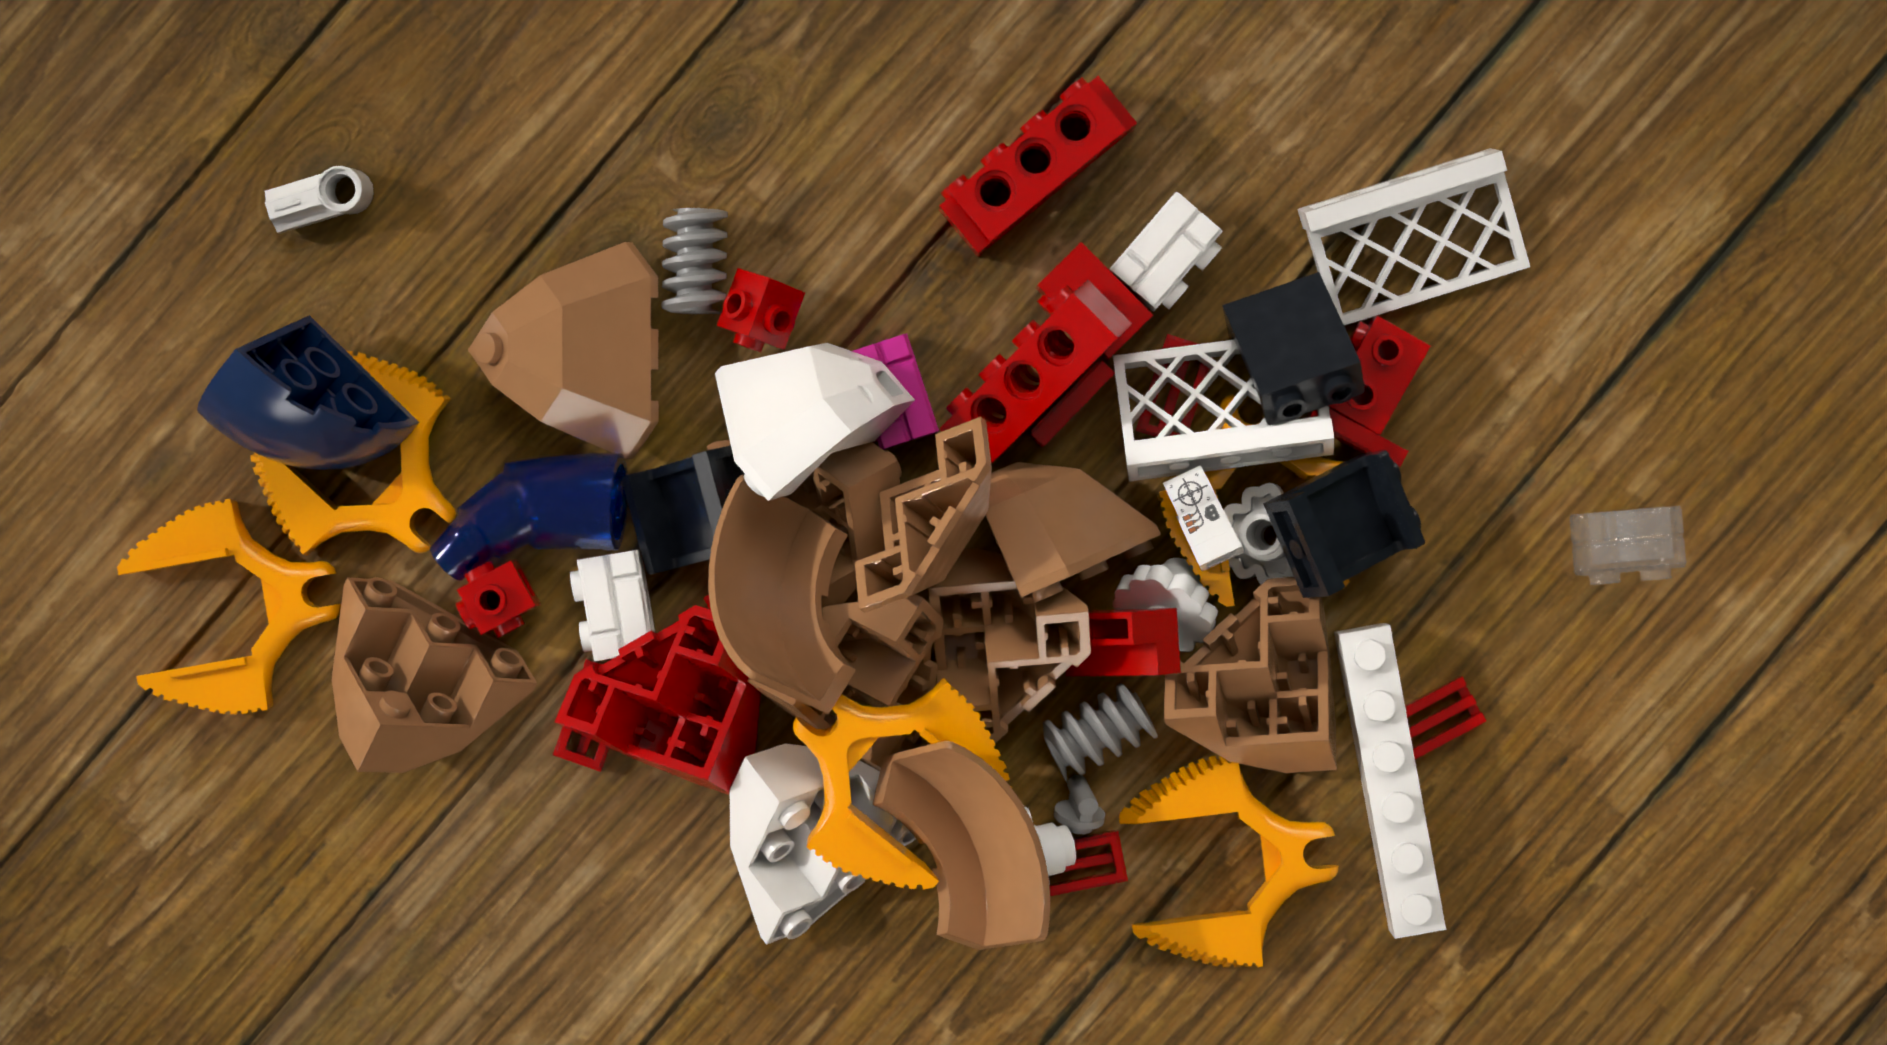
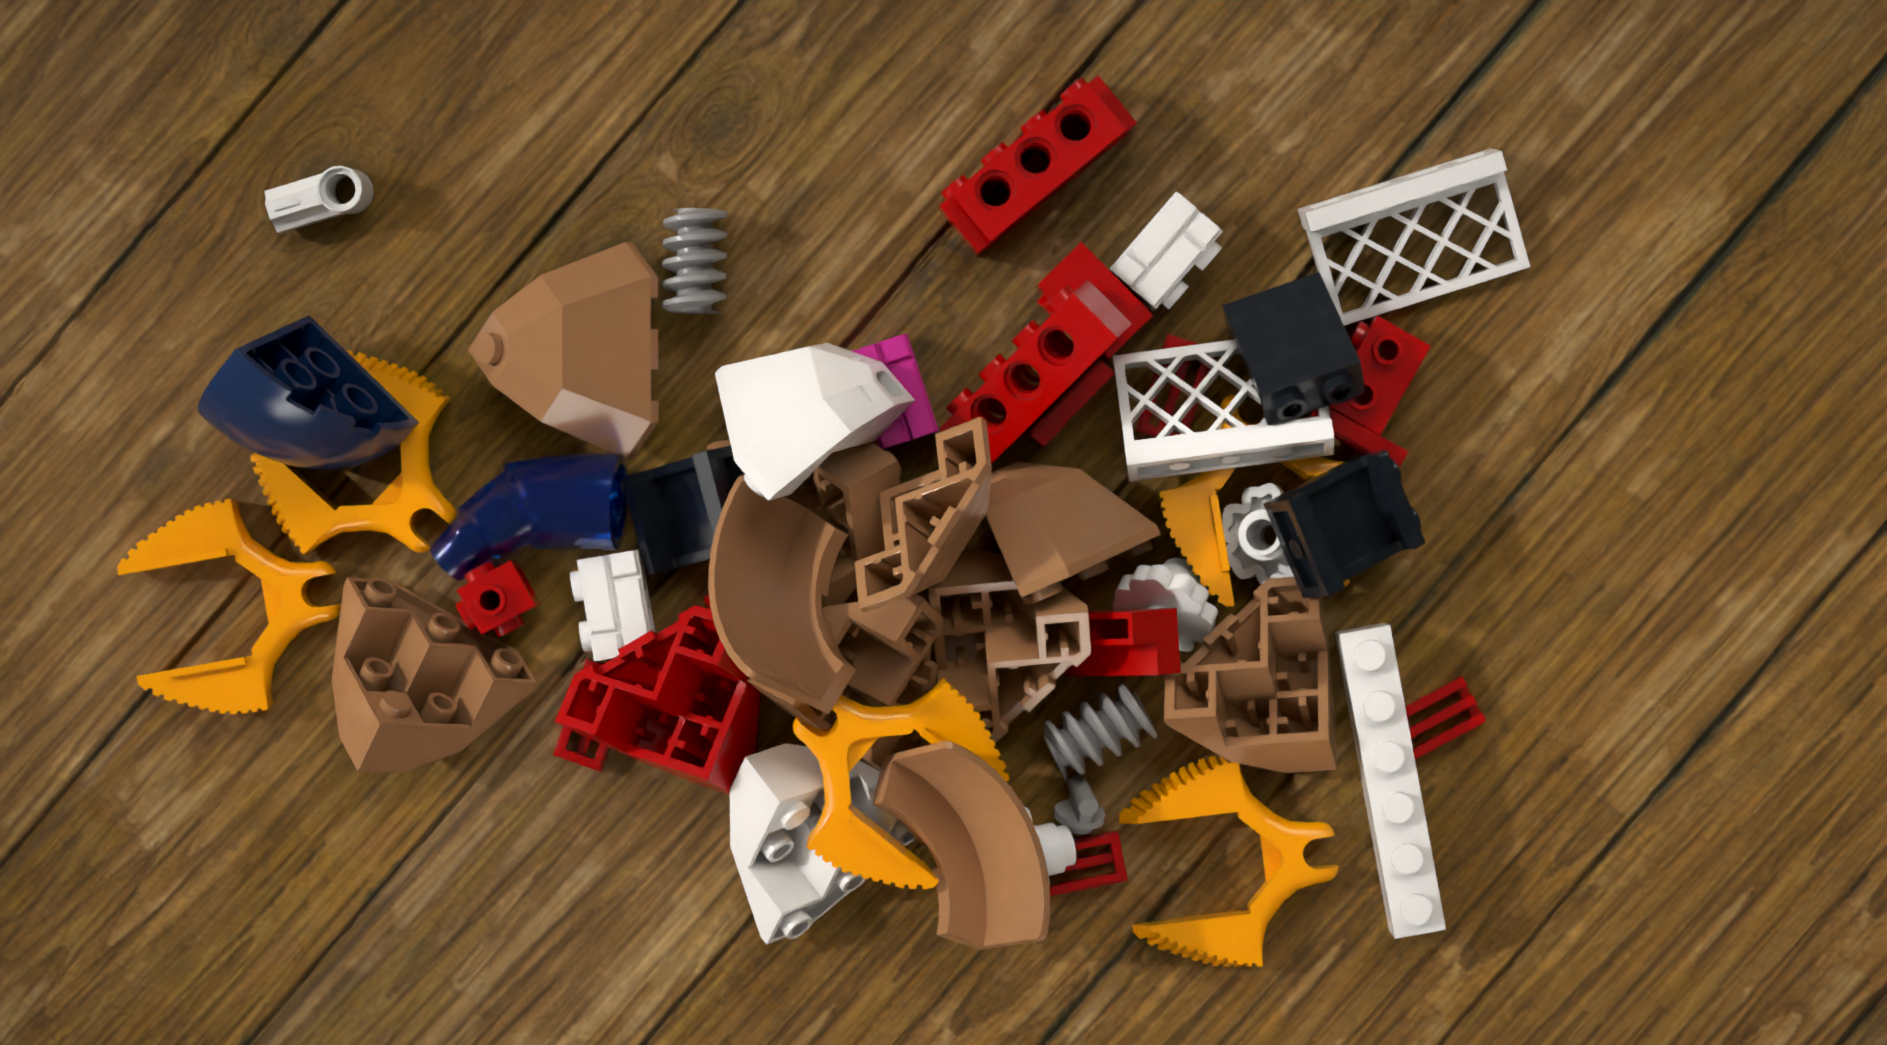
red brick [717,268,805,353] -> none
white leg [1163,465,1244,571] -> none
clear brick [1570,506,1686,585] -> none

